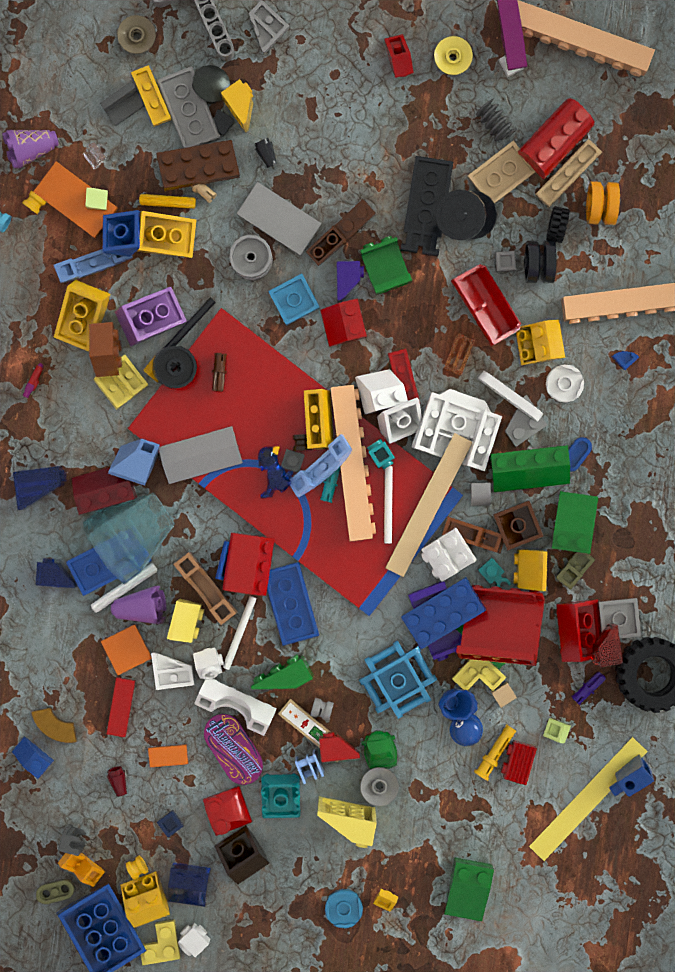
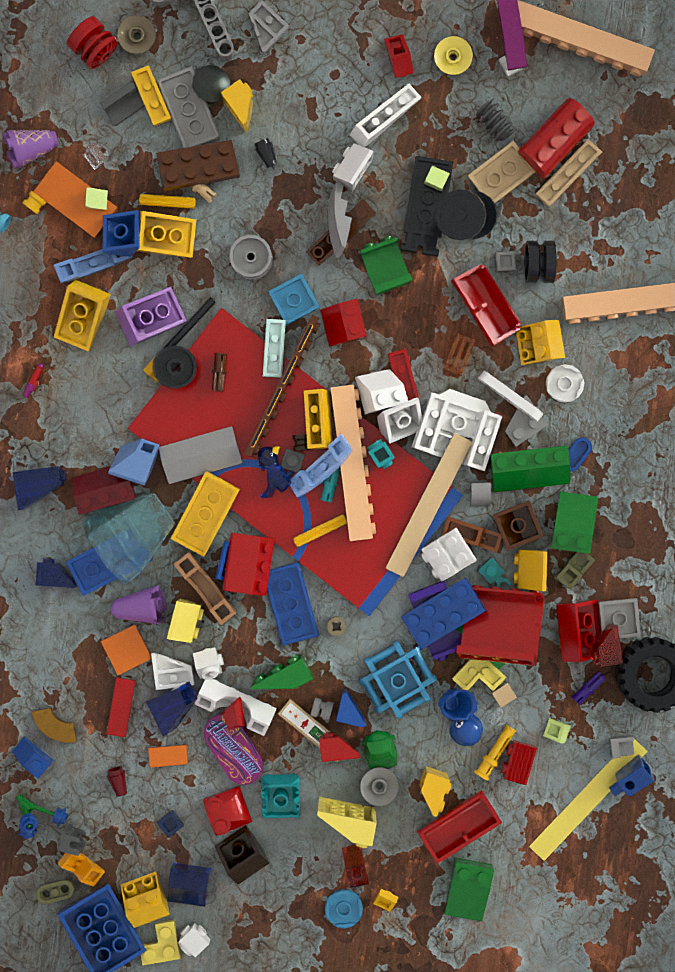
dark orange brick [89,322,122,377] -> none
white axle [91,563,158,613] -> none
light yellow slope [93,355,148,410] -> none
yellow wheel [126,855,149,880] -> none
black tile [215,109,234,136] -> none
white bar [223,596,257,670] -> none
light grey tile [237,182,322,256] -> none
light blue piece [295,749,324,784] -> none
dark purple slope [337,261,364,302] -> none
white bar [384,466,393,543] -> none
black tyre [546,206,570,243] -> none
light orange wheel [586,181,620,225] -> none
blue tile [611,351,639,370] -> none
none -> blue plant [16,794,68,839]
none -> red wheel [66,16,119,69]
none -> clear blue slope [146,682,198,736]
none -> yellow plate [171,471,240,557]
none -> red piece [222,697,245,730]
none -> reddish brown plate [244,314,321,457]
none -> light aqua tile [263,319,286,378]
none -> yellow axle [293,515,347,547]
none -> dark tan wheel [327,616,346,636]
none -> light grey slope [328,182,352,258]
none -> white slope [332,144,374,192]
none -> blue slope [336,688,366,727]
none -> clear red slope [342,845,369,888]
none -> white slope [350,84,422,147]
none -> red container [417,790,502,864]
none -> yellow slope [419,766,451,817]
none -> yellowish green slope [424,166,450,192]
none -> light grey panel [609,735,634,759]

